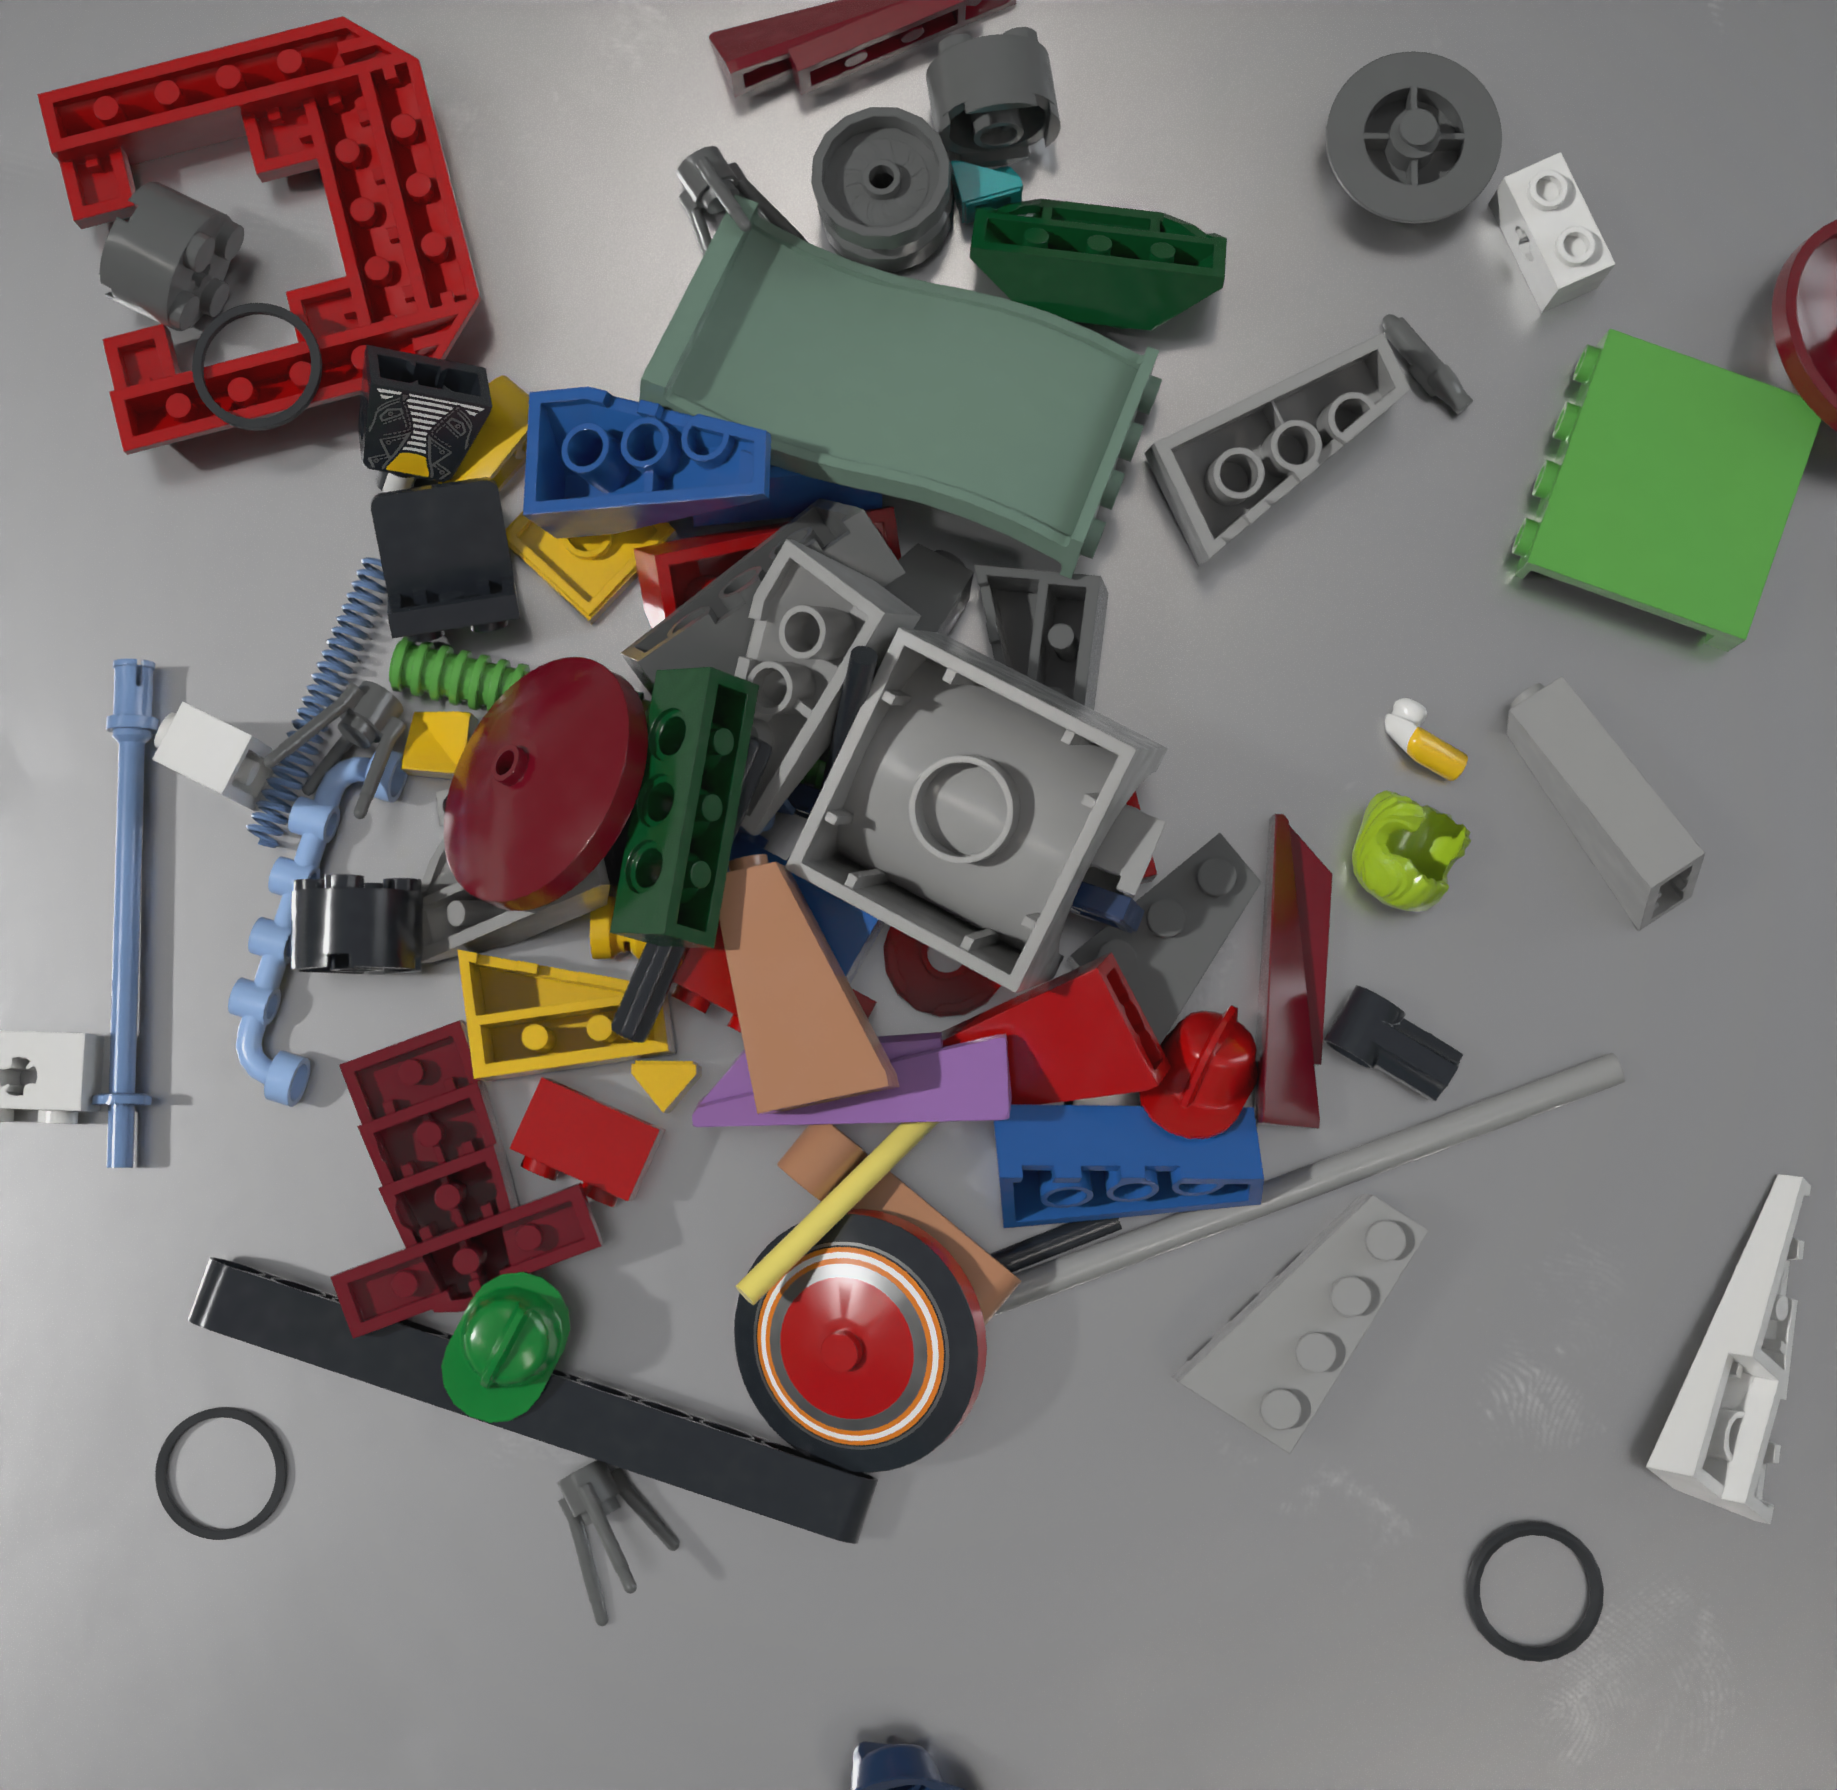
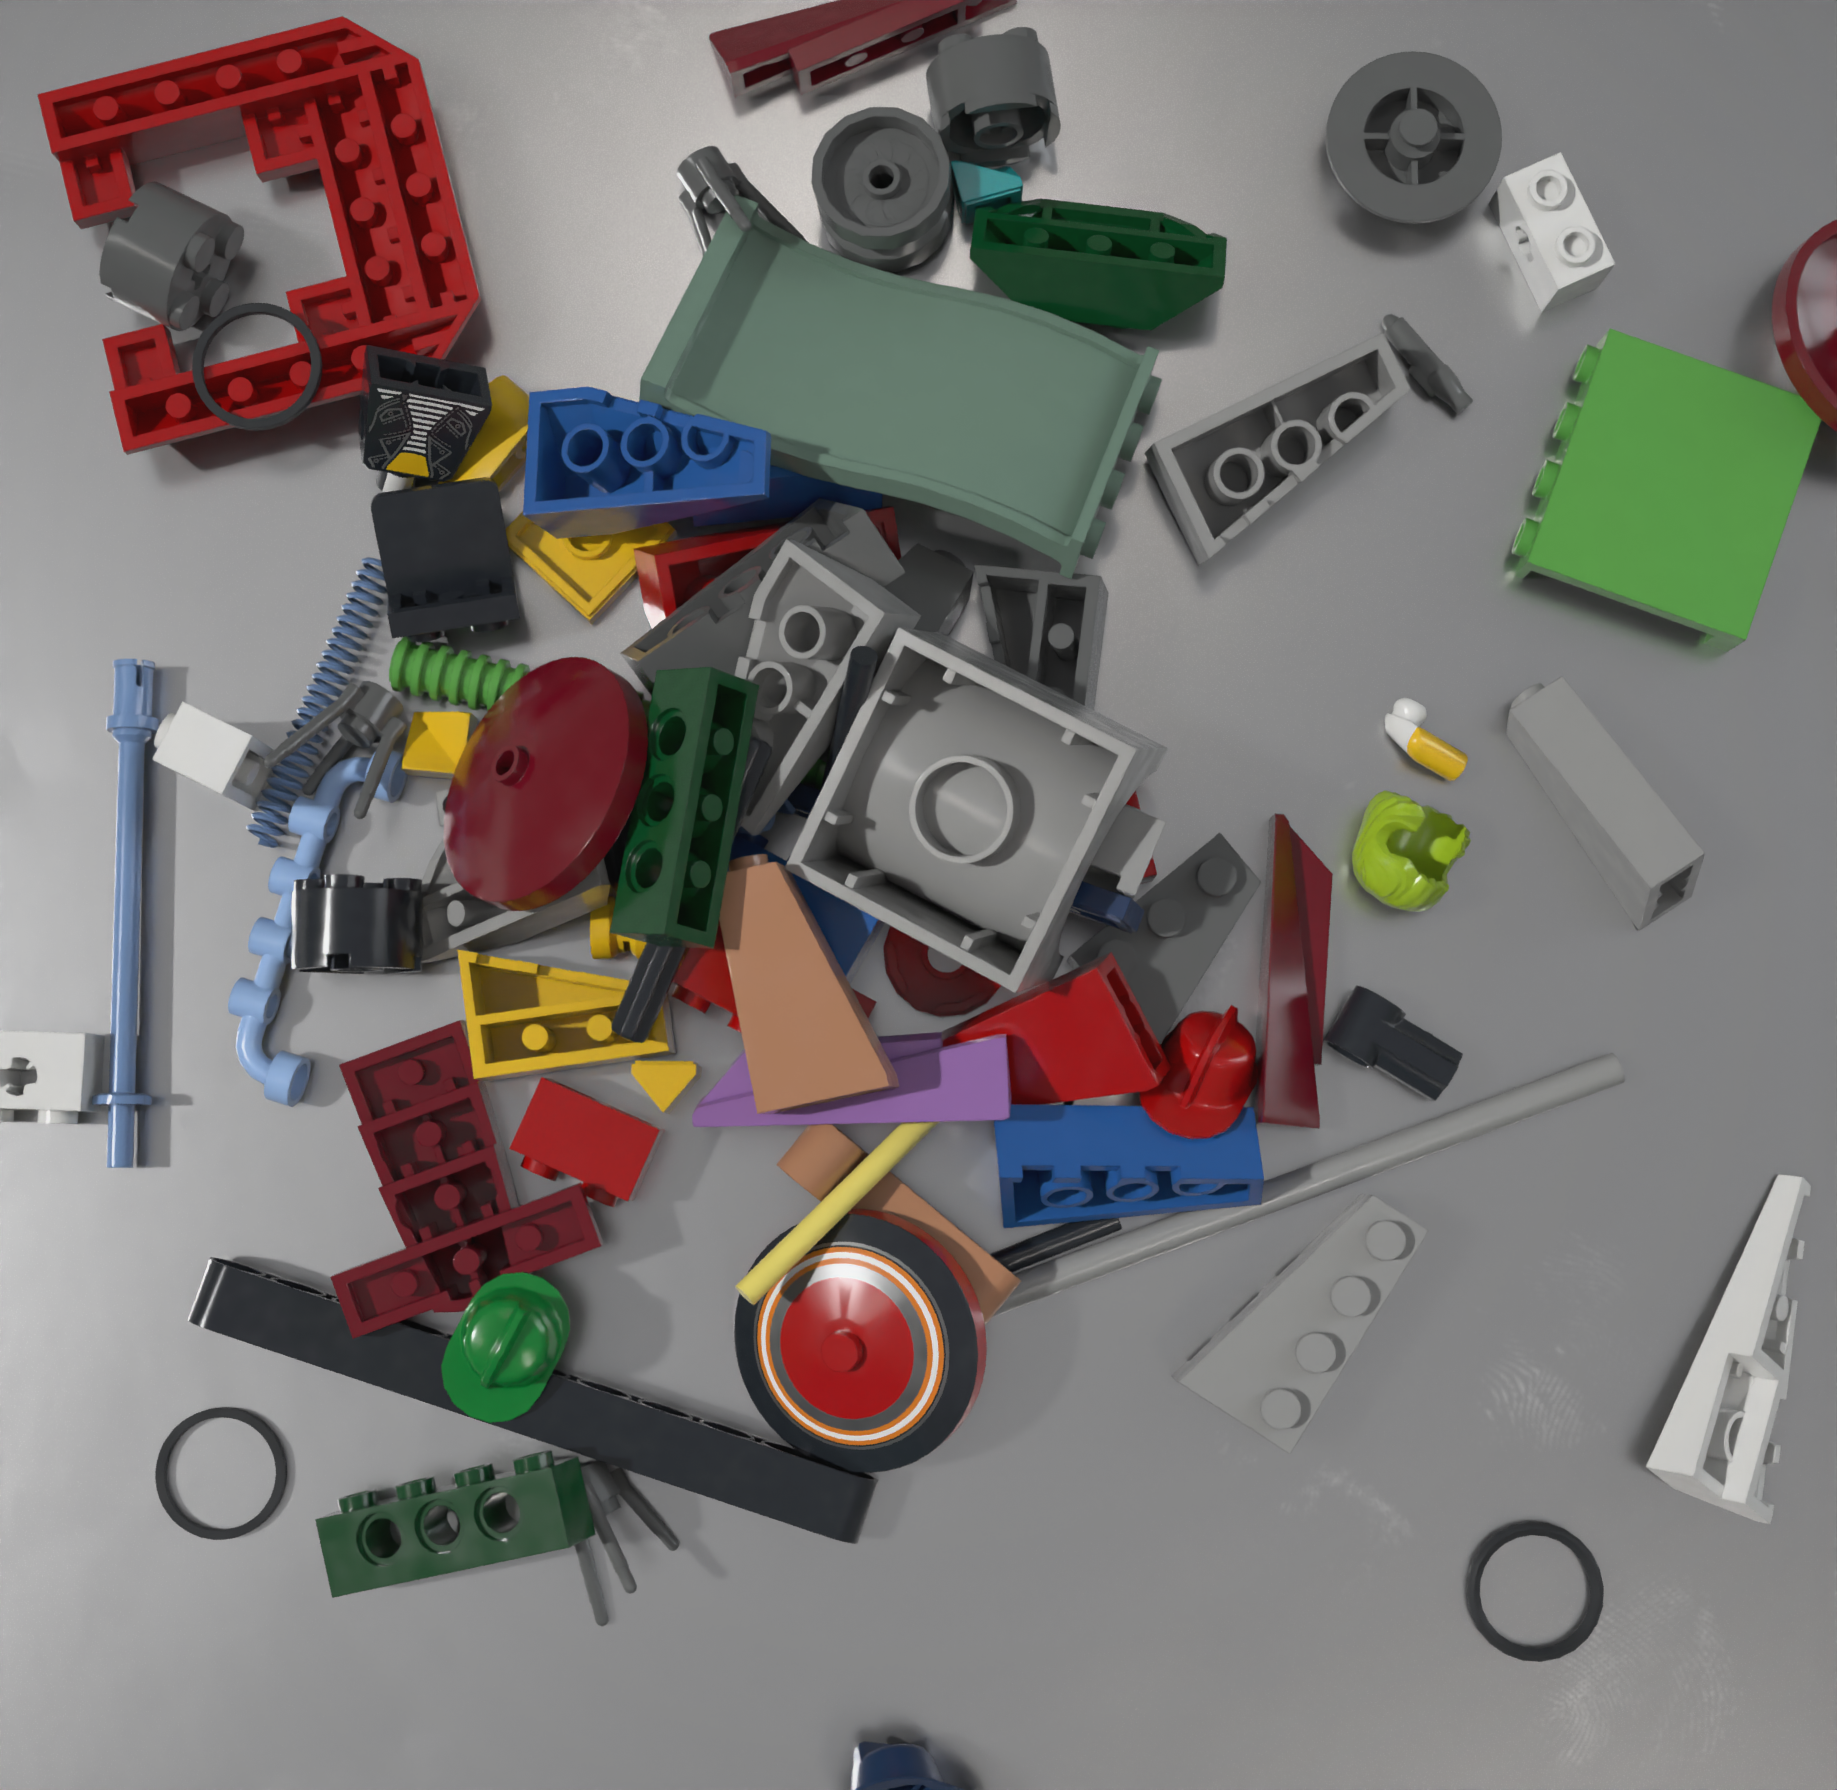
none -> dark green brick [315,1450,596,1598]

